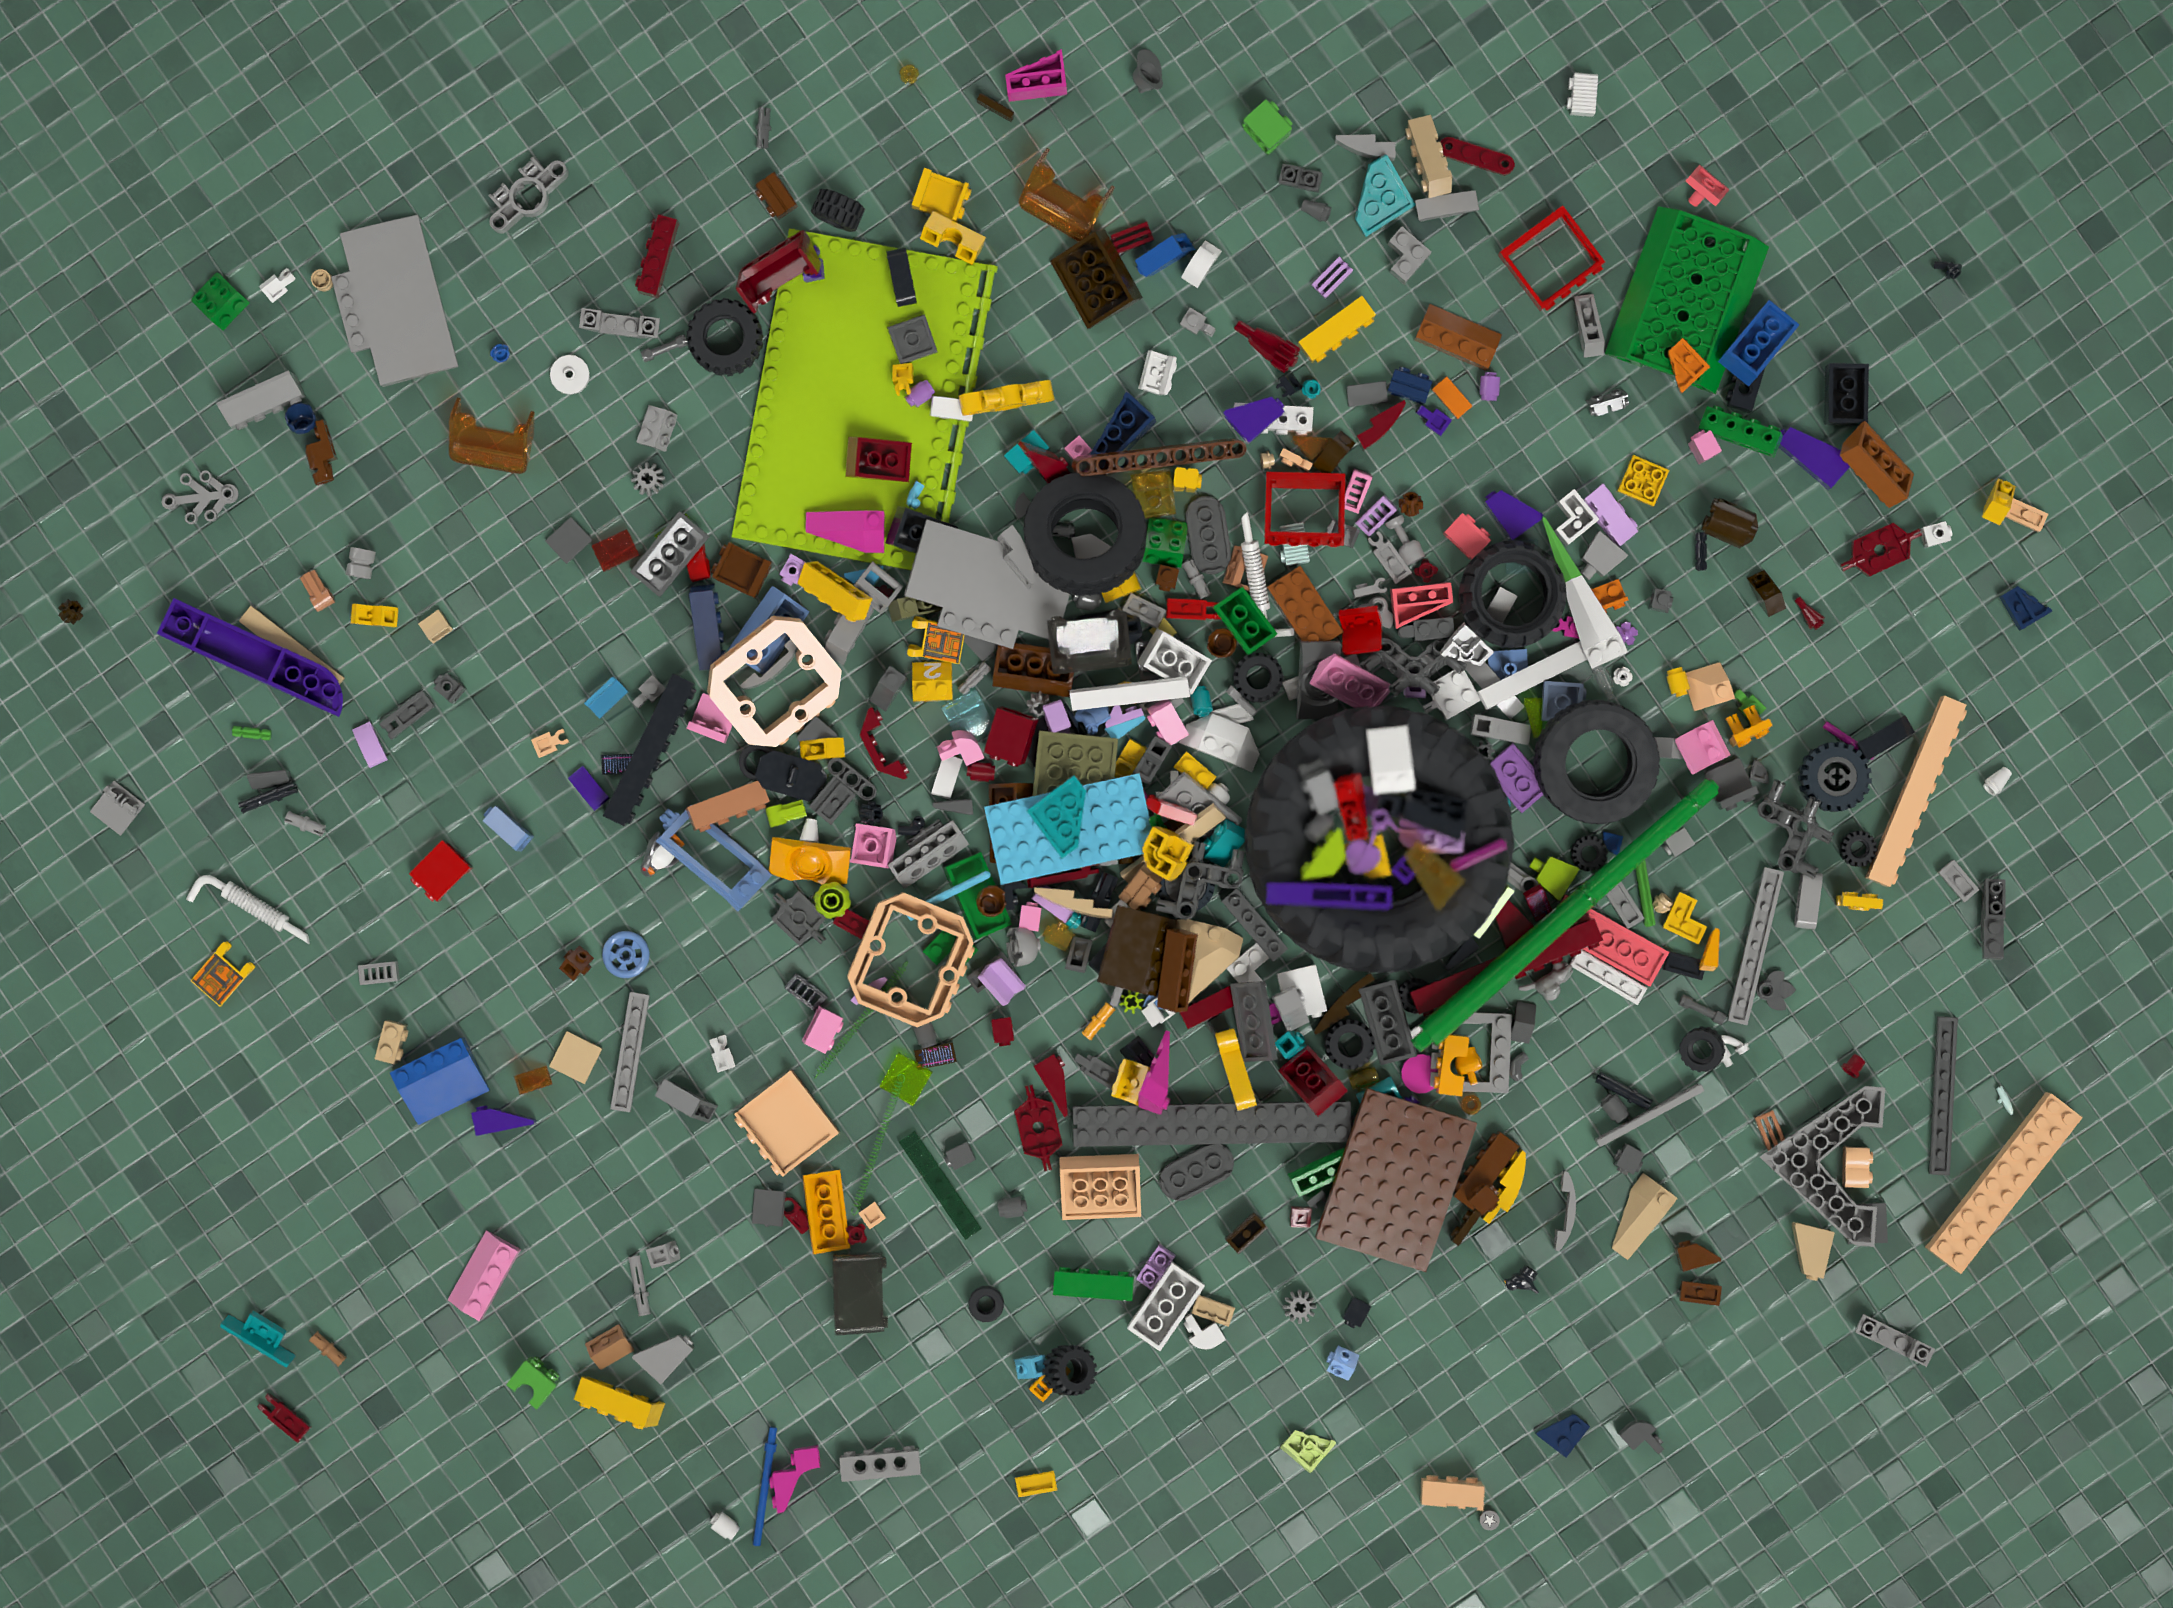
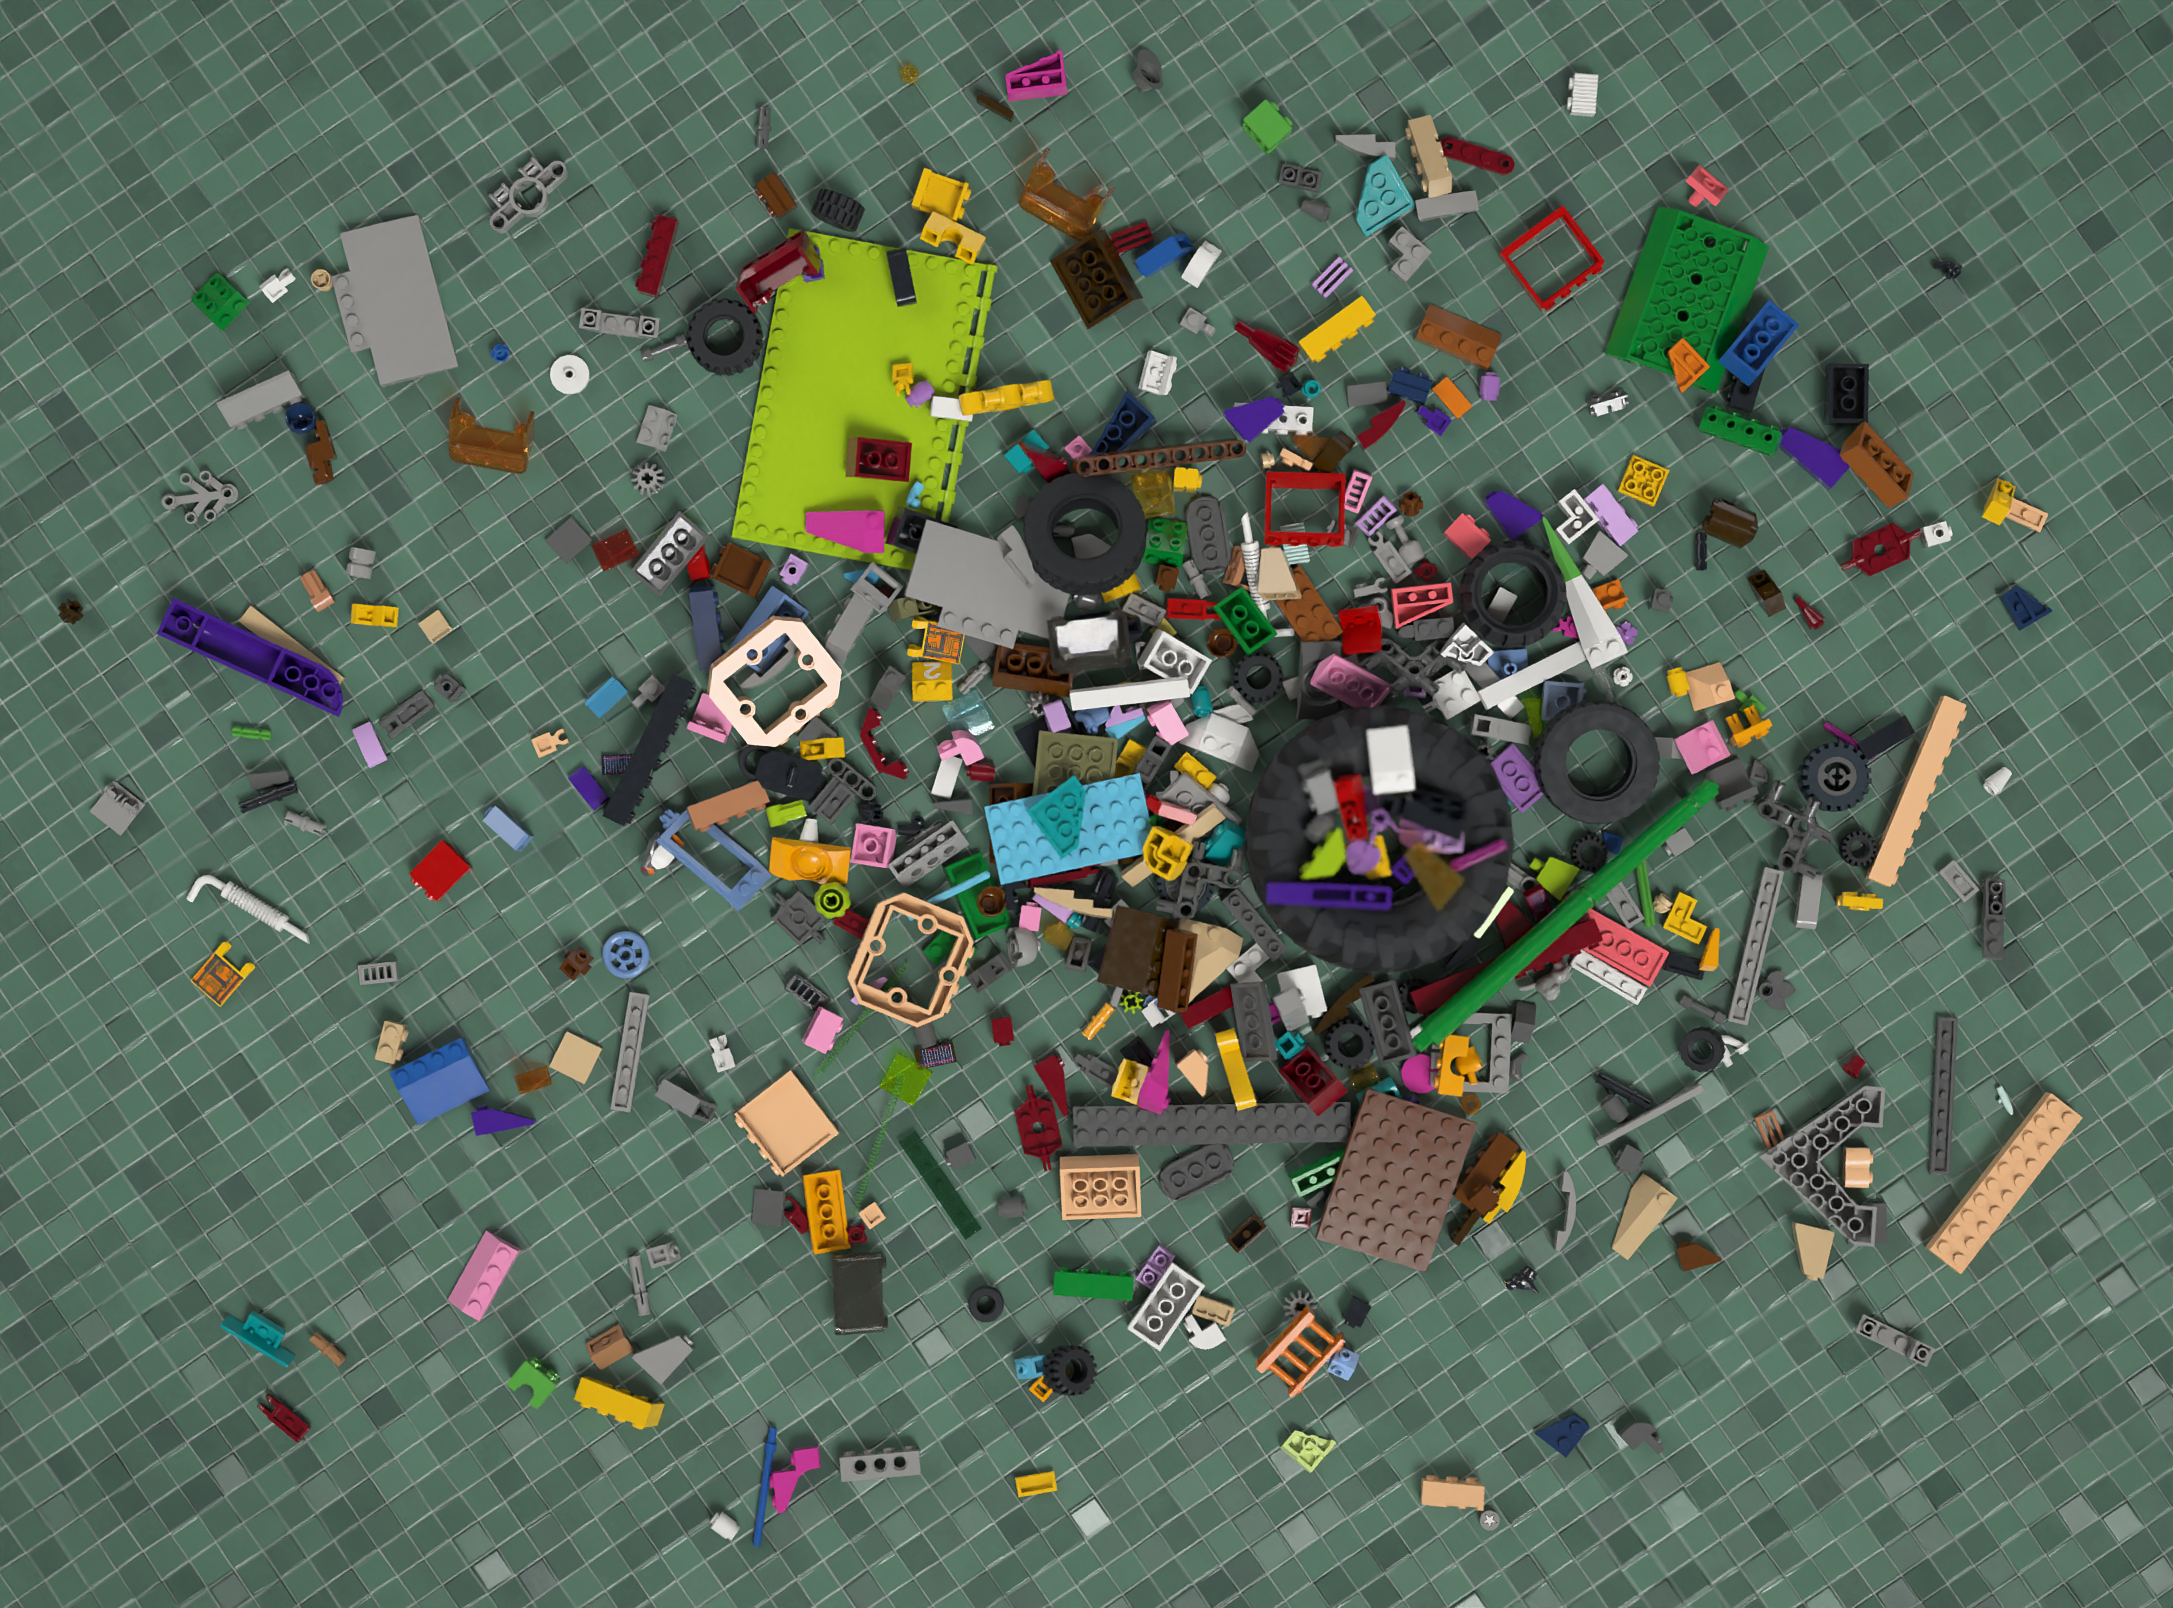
yellow brick [797,561,873,622] -> none
dark grey tile [888,315,938,364] -> none
lavender panel [978,958,1026,1006] -> none
dark red brick [984,706,1039,767] -> none
medium nougat brick [1119,864,1163,910] -> none
light grey slope [1574,294,1604,358] -> none
reddish brown plate [1679,1281,1722,1306] -> none
bright pink brick [1688,430,1722,464] -> none
none -> light nougat slope [1176,1049,1208,1097]
none -> orange fence [1255,1305,1345,1398]
none -> tan slope [1258,546,1302,600]

